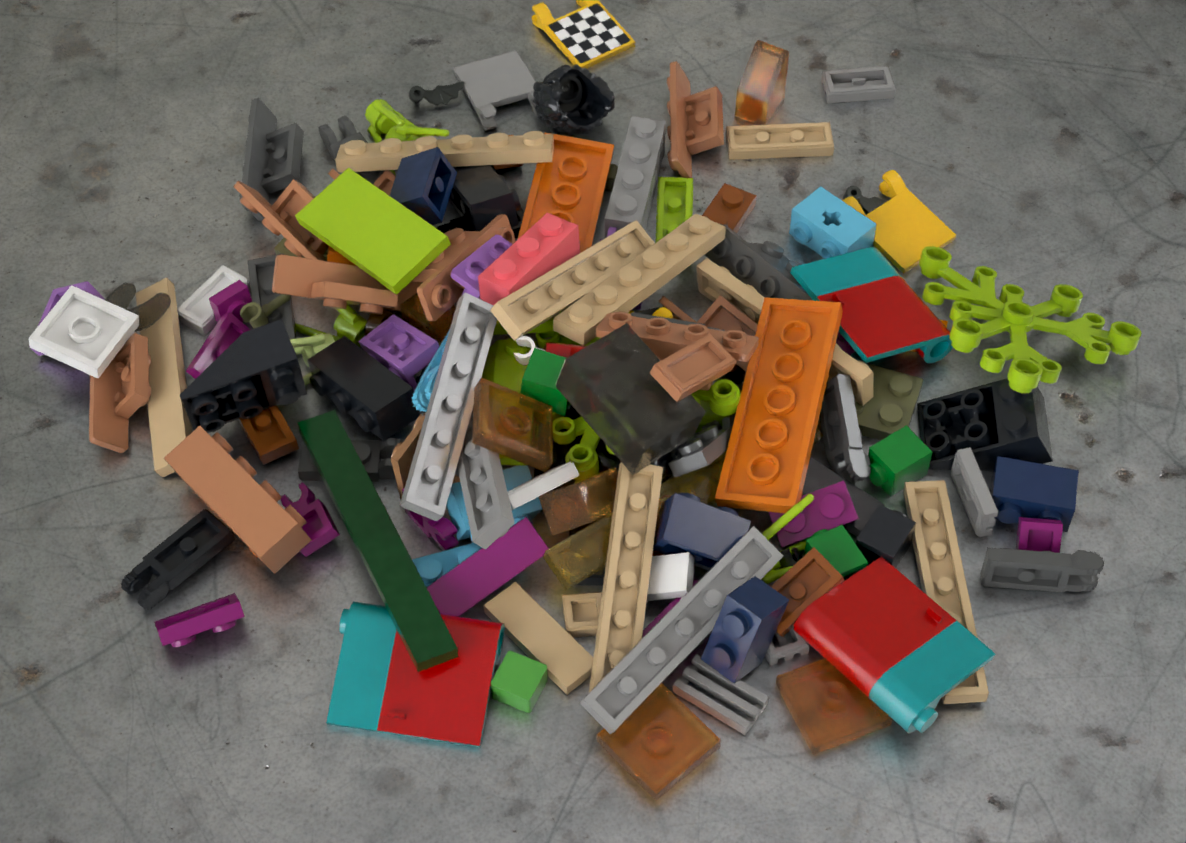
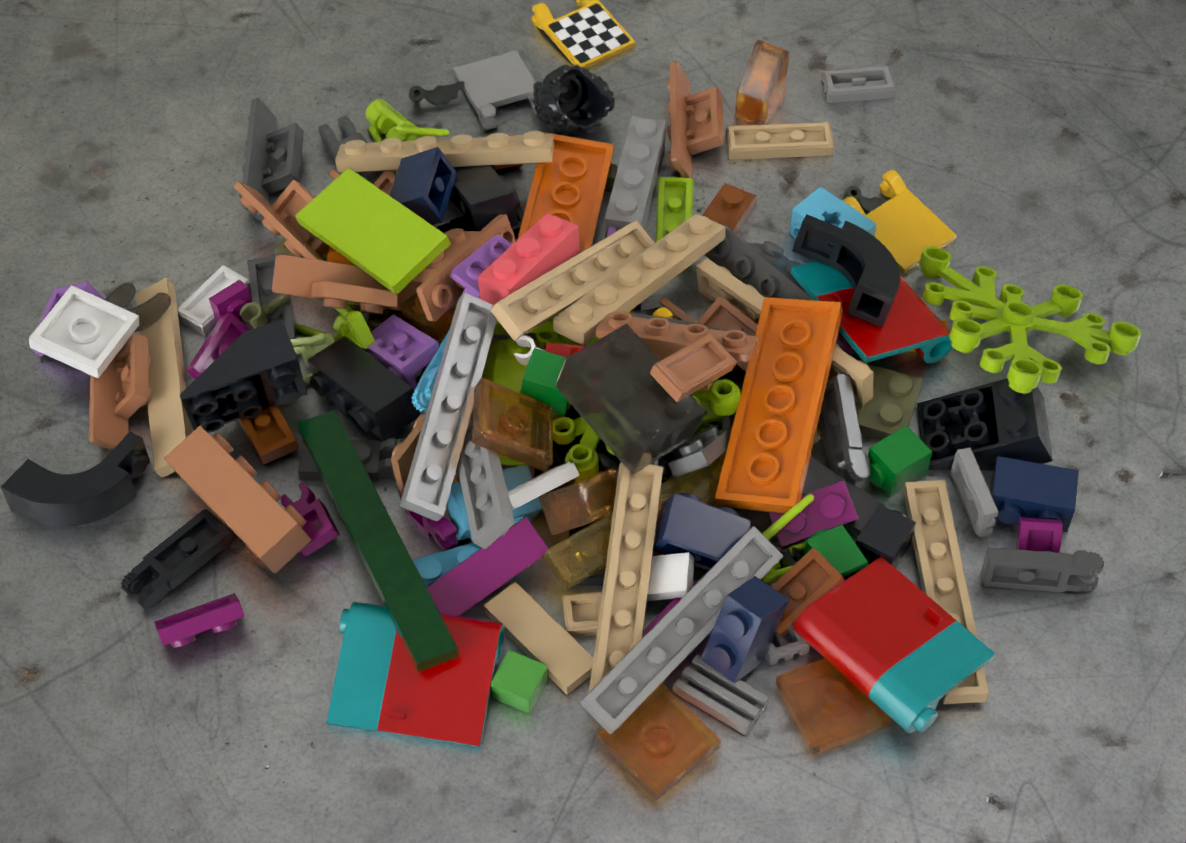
none -> black arch [1,431,150,527]
none -> lime tile [340,310,375,349]
none -> black arch [792,214,900,328]

